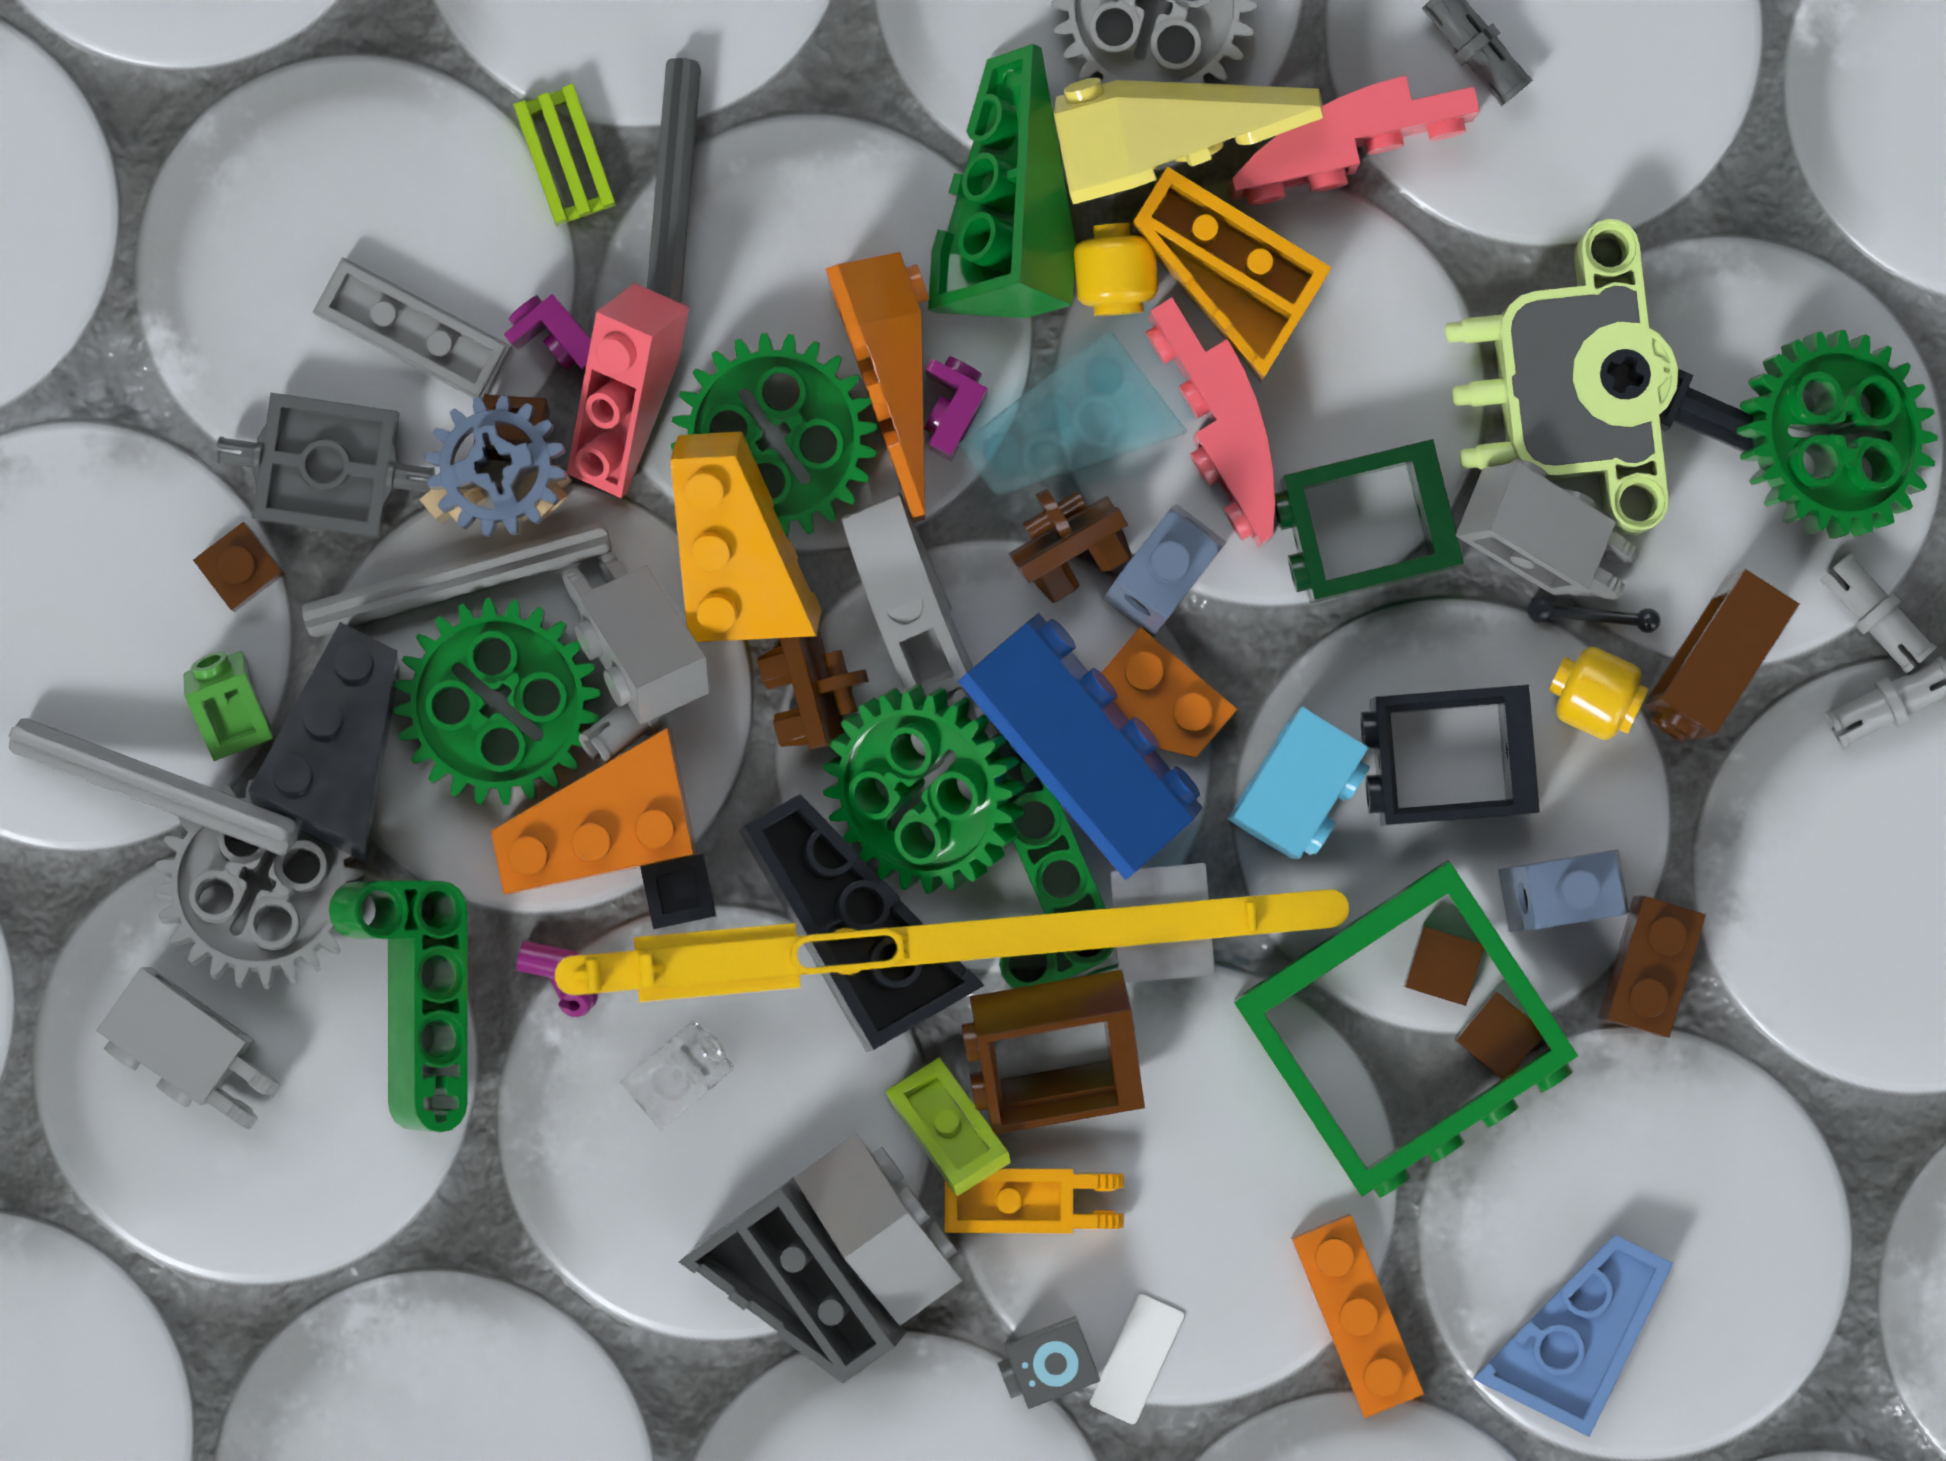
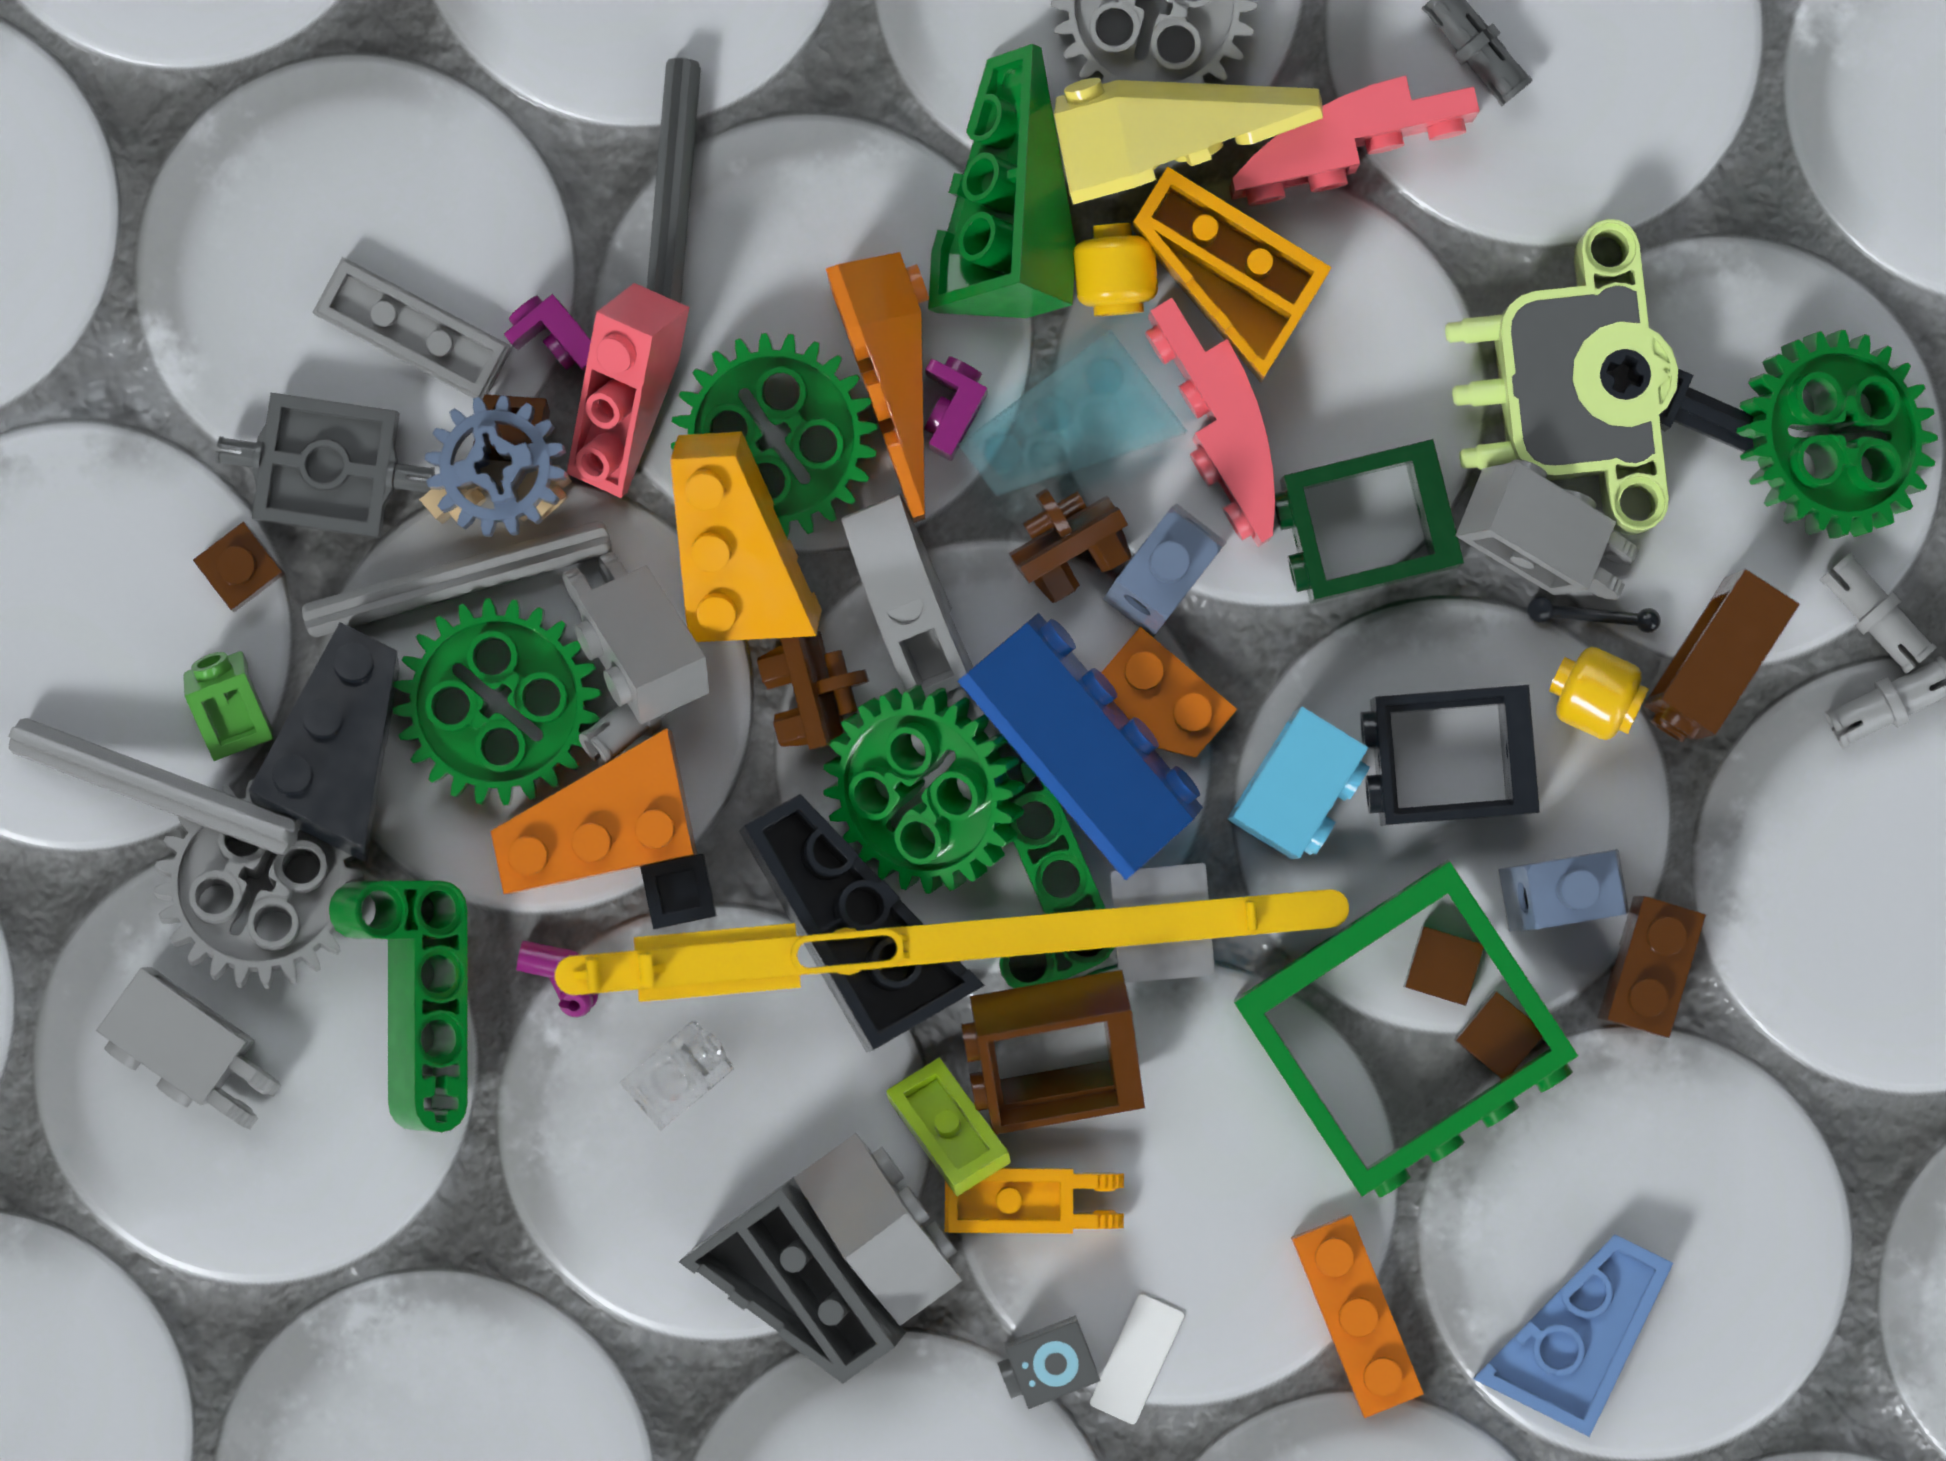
lime tile [513,83,616,226] -> none

